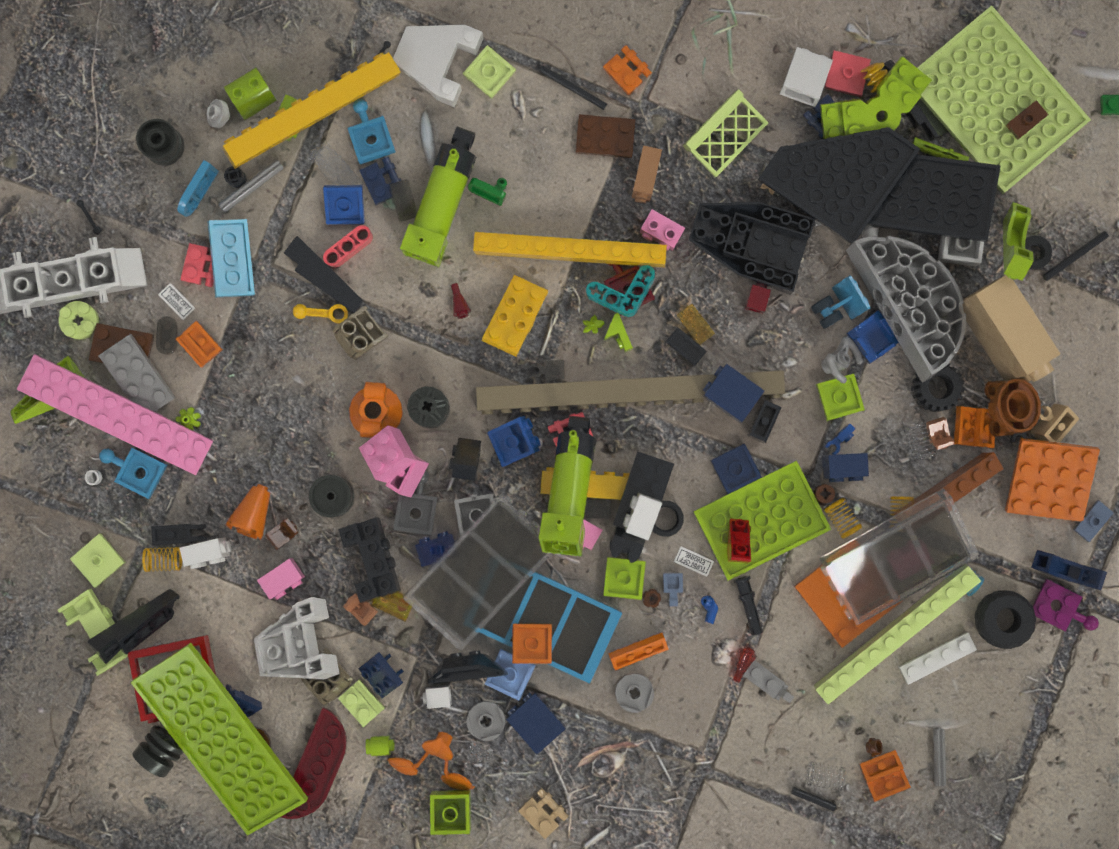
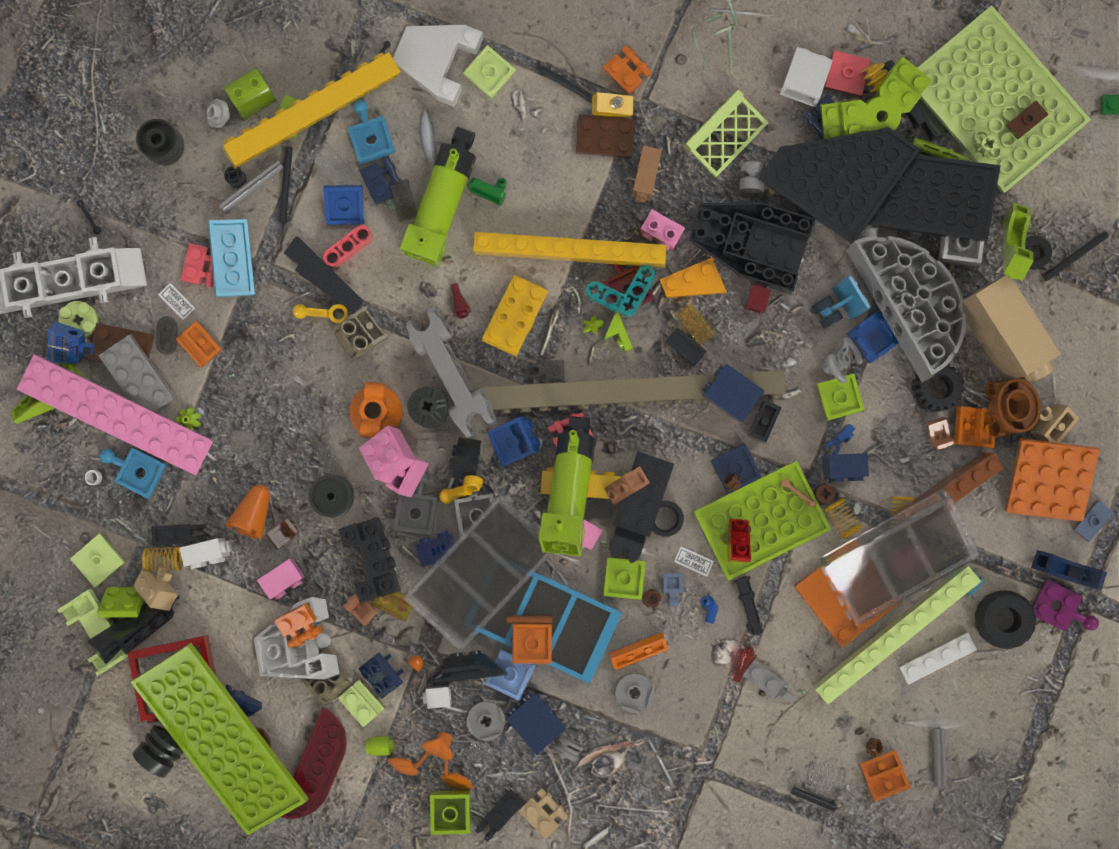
dark azure tile [177,160,219,217] -> none
white brick [623,493,662,540] -> none
none -> blue torso [47,321,95,363]
none -> lime plate [97,586,144,618]
none -> tan brick [133,567,178,611]
none -> orange plate [274,603,322,648]
none -> black bar [279,147,293,223]
none -> white hinge [316,633,331,650]
none -> light grey piece [406,307,497,438]
none -> orange hinge [407,655,423,672]
none -> yellow piece [439,475,483,504]
none -> black hinge [475,789,525,842]
none -> dark orange piece [507,615,552,623]
none -> light grey wheel [553,734,584,762]
none -> yellow piece [592,92,633,118]
none -> nougat bracket [604,466,650,504]
none -> light orange wing [659,258,727,298]
none -> reddish brown plate [724,473,741,491]
none -> light grey wheel [739,161,766,193]
none -> nougat hinge [781,479,815,507]
none -> yellowish green gear [974,133,1000,158]

